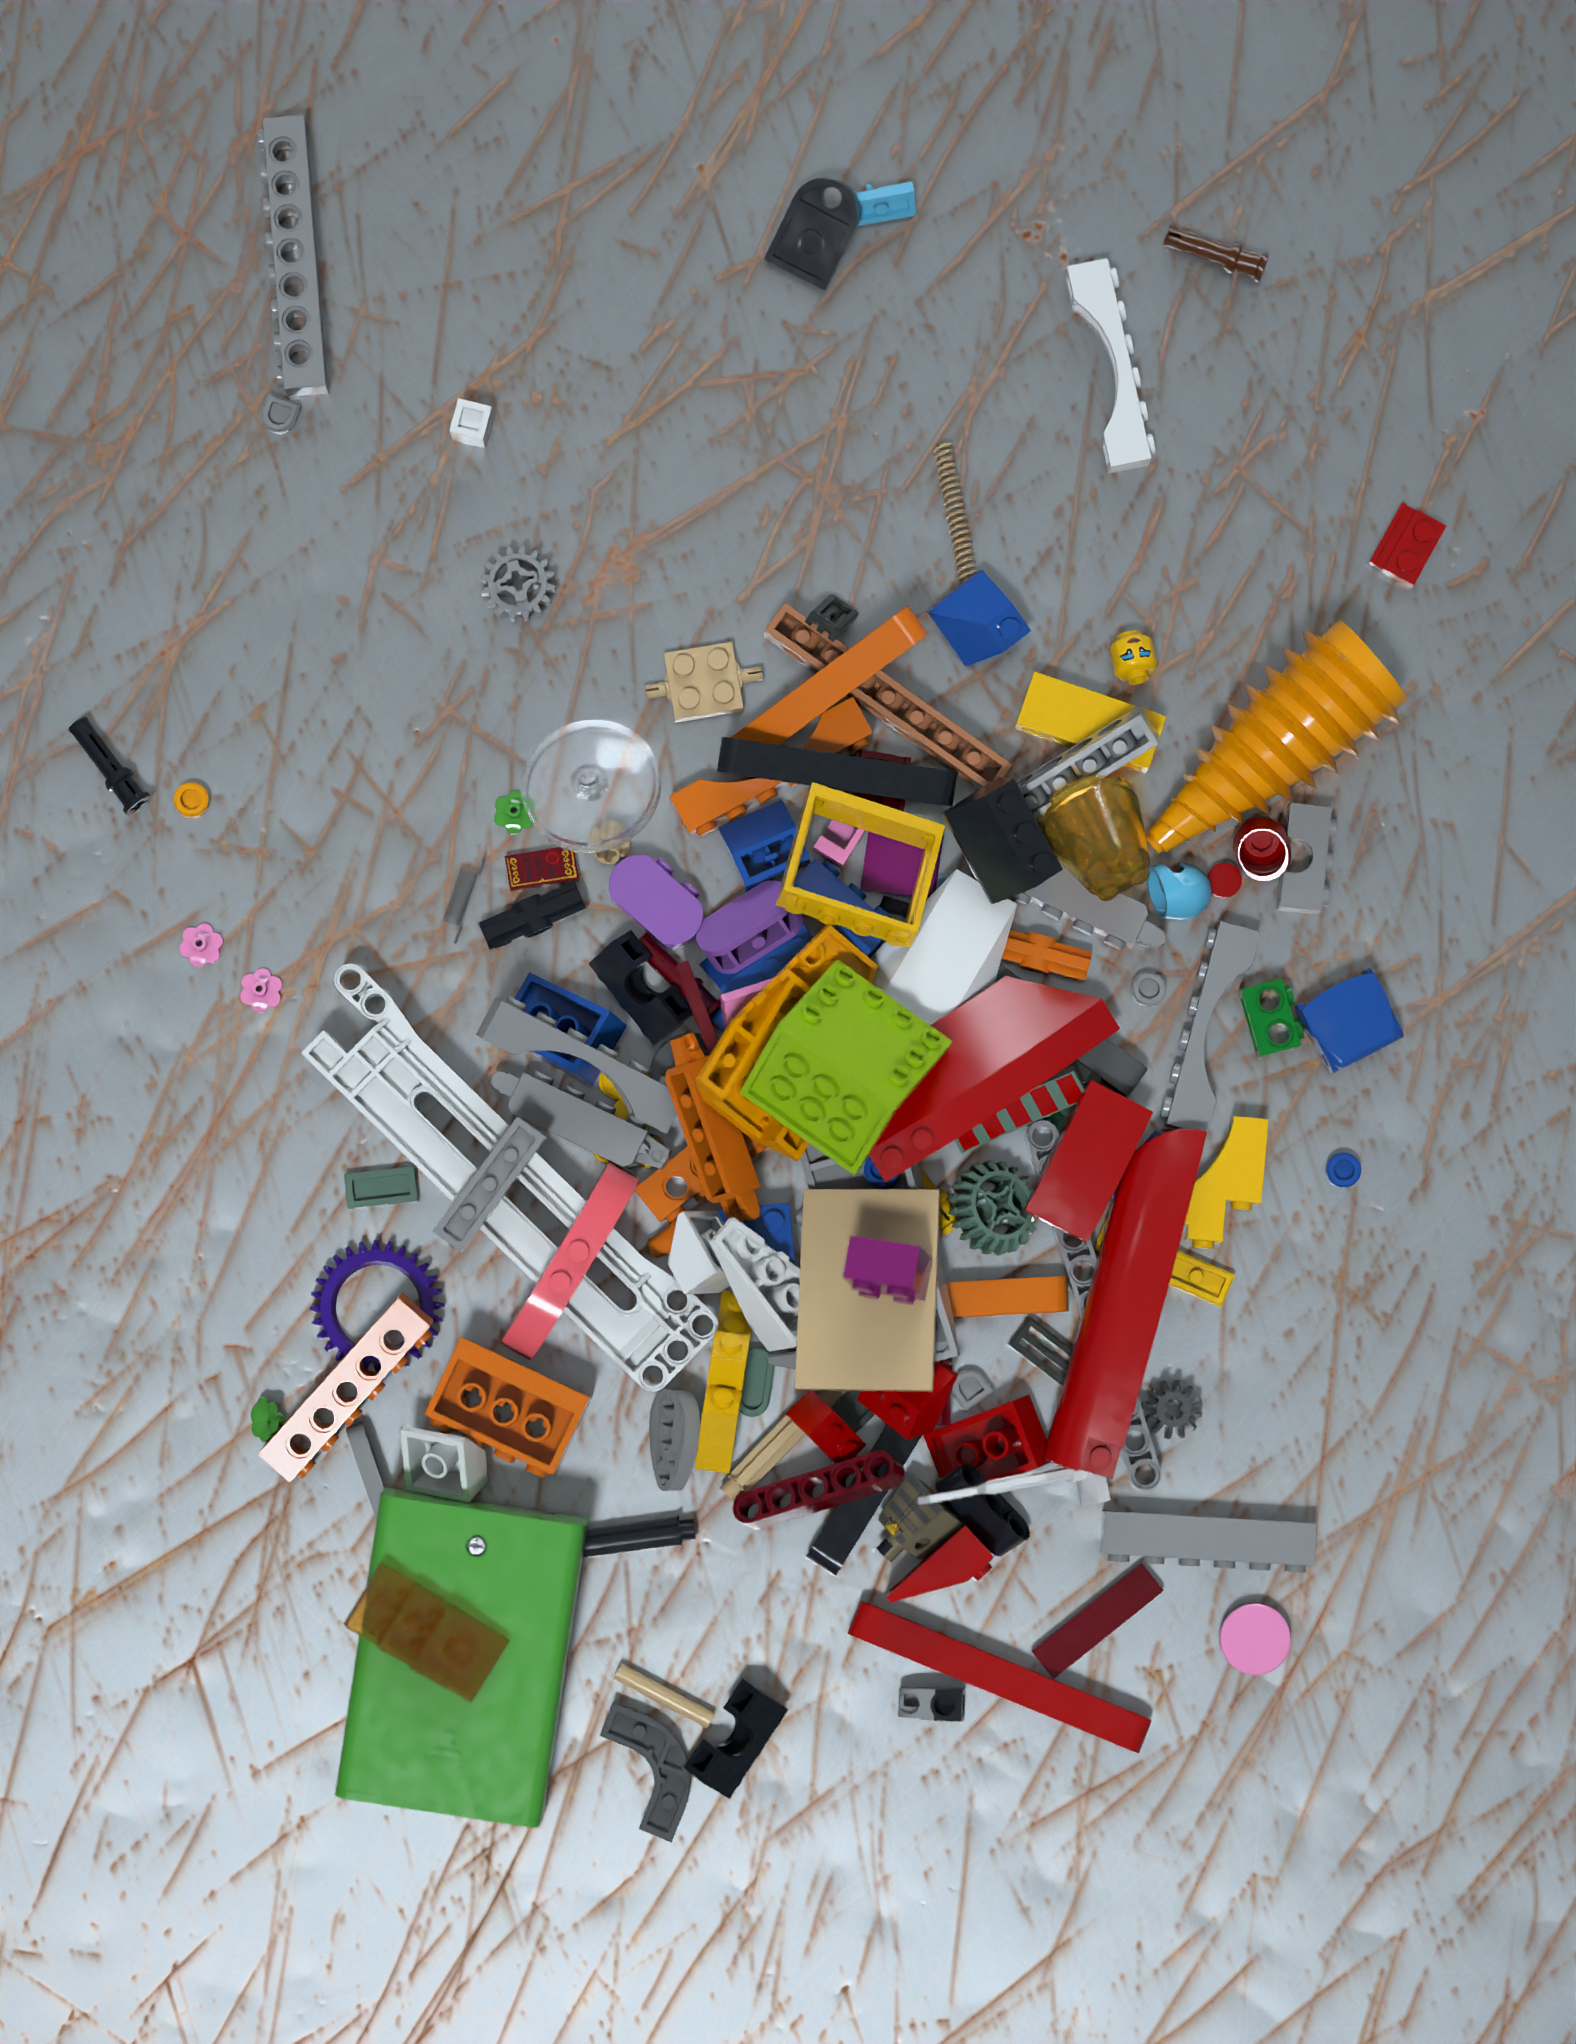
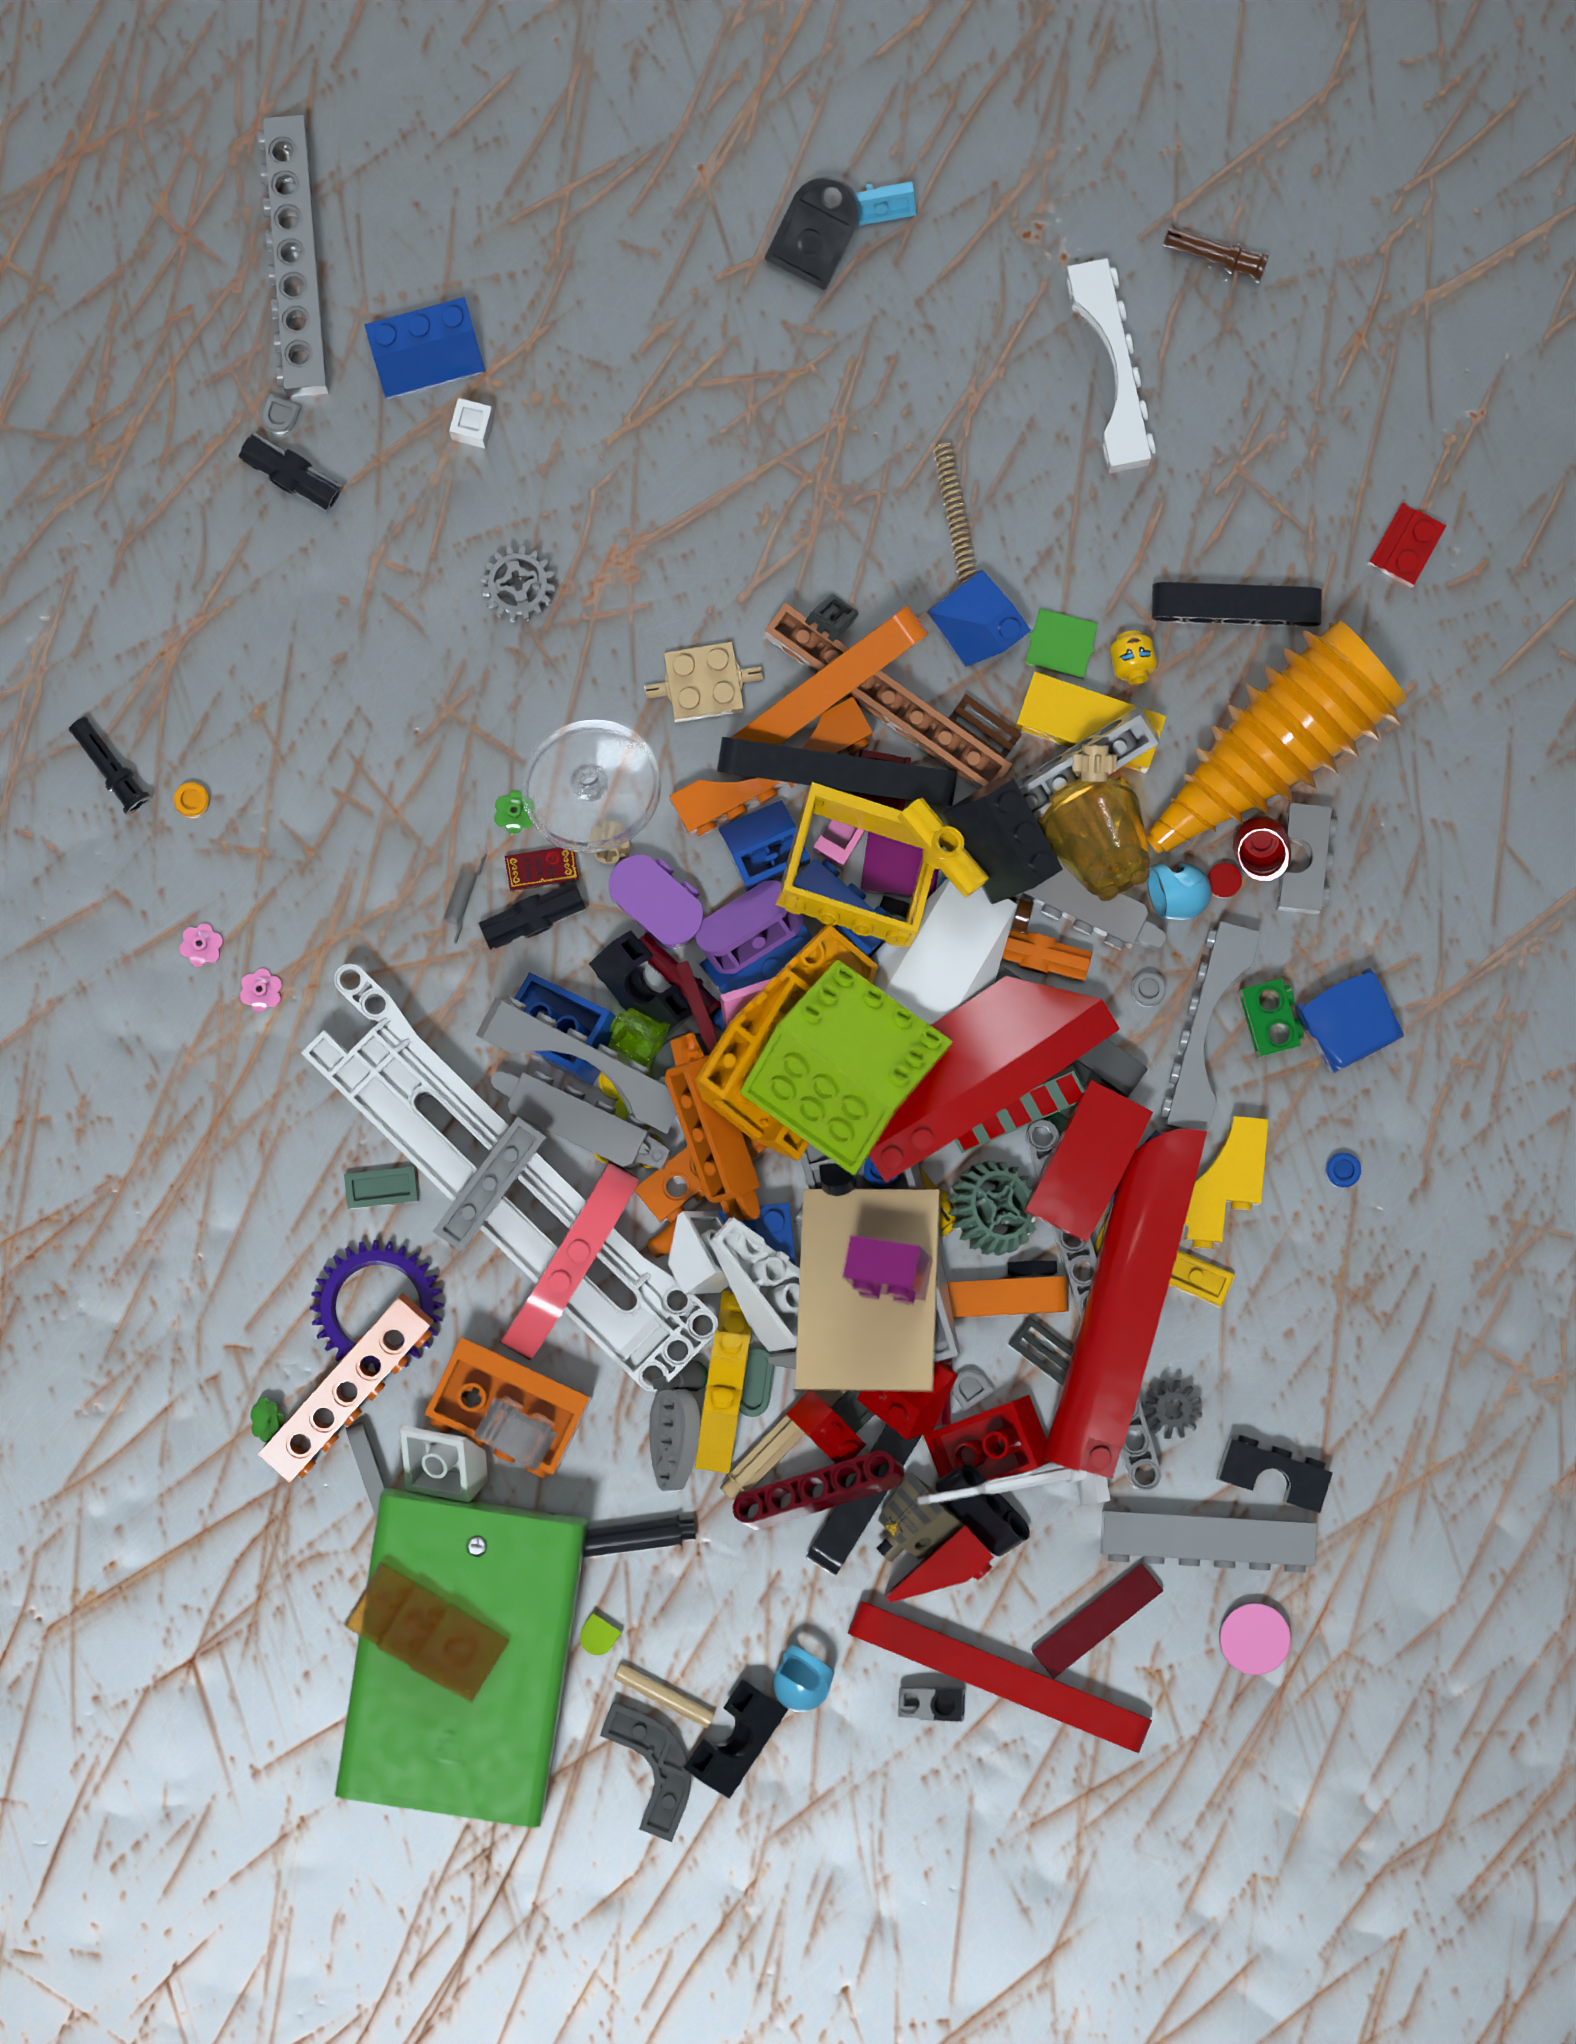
none -> black piece [238,432,343,512]
none -> blue slope [364,297,485,400]
none -> clear brick [473,1395,558,1471]
none -> lime tile [580,1613,622,1655]
none -> clear neon green brick [608,1008,670,1066]
none -> dark grey piece [652,1361,708,1392]
none -> medium azure helmet [773,1644,835,1712]
none -> black tile [819,1163,857,1196]
none -> yellow piece [897,798,989,898]
none -> reddish brown tile [948,694,1022,759]
none -> black tile [1007,1261,1057,1276]
none -> reddish brown tile [1012,897,1034,934]
none -> bright green piece [1025,608,1098,679]
none -> tan gear [1072,744,1117,782]
none -> black beam [1151,582,1322,627]
none -> black arch [1216,1435,1333,1513]

